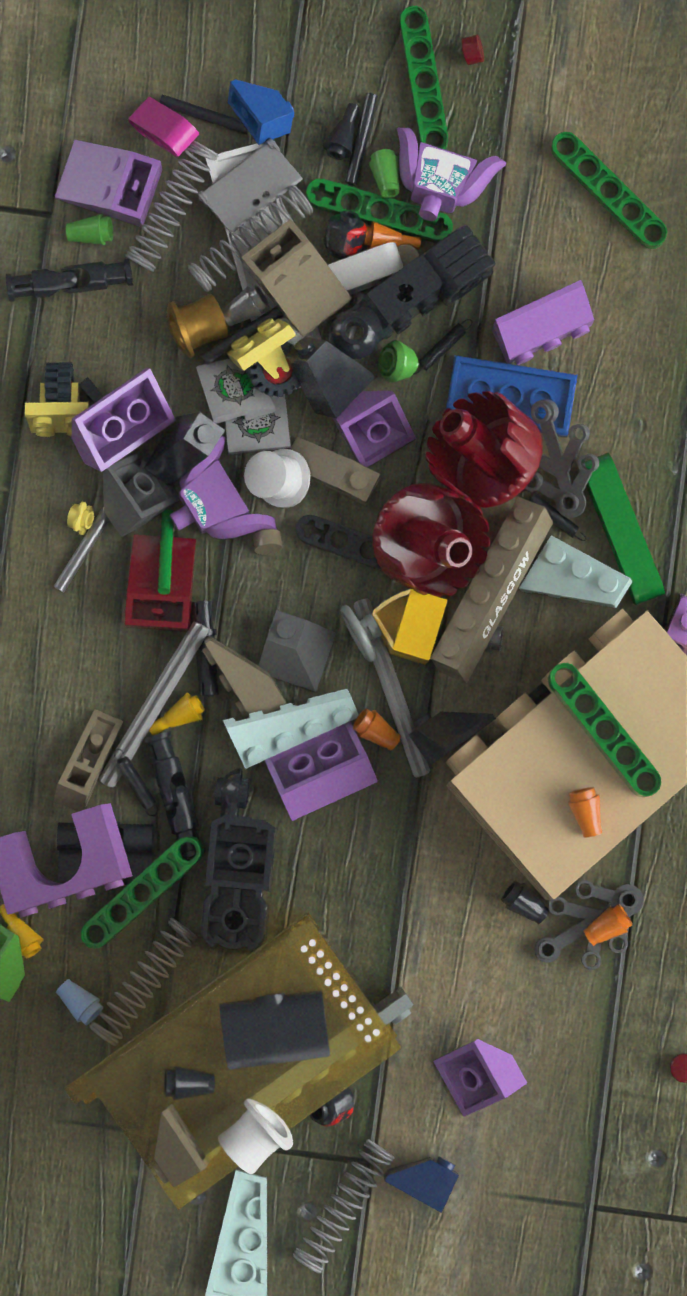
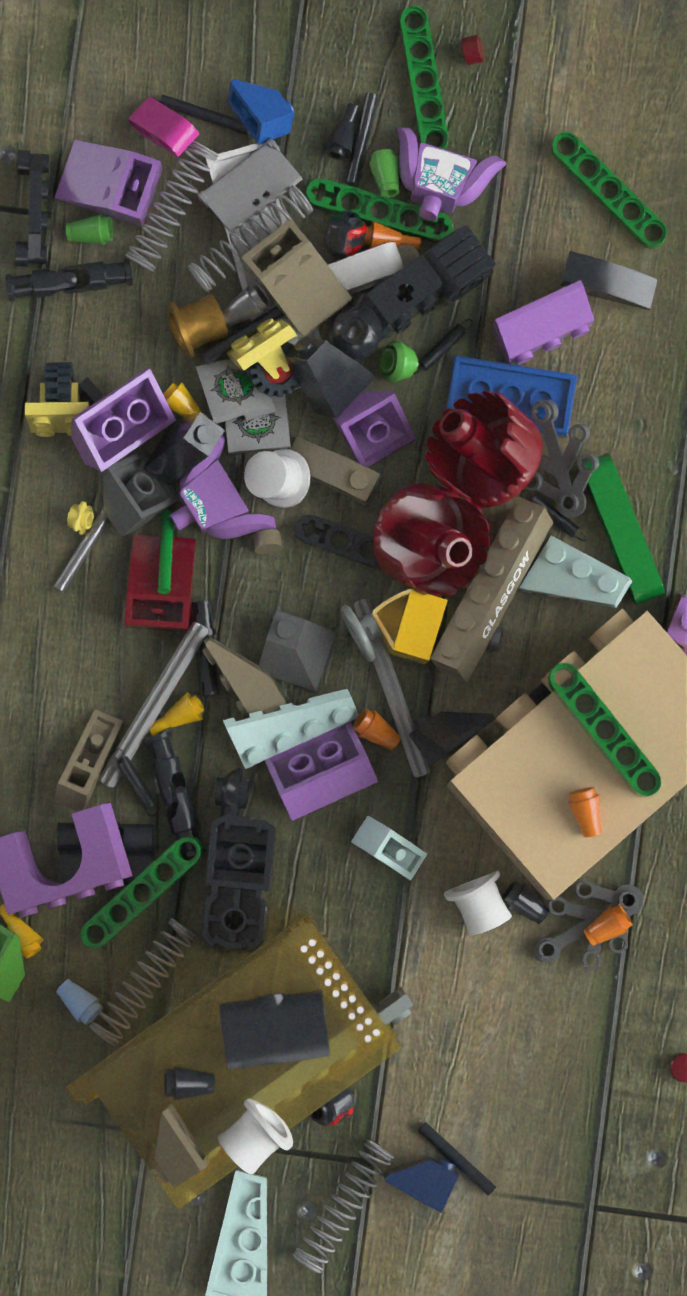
medium lavender slope [433,1039,527,1117] -> none
none -> black plate [15,150,49,267]
none -> yellow cone [163,382,208,418]
none -> light aqua slope [351,816,427,880]
none -> black bar [418,1122,496,1196]
none -> white piece [444,870,512,936]
none -> black slope [561,251,658,310]

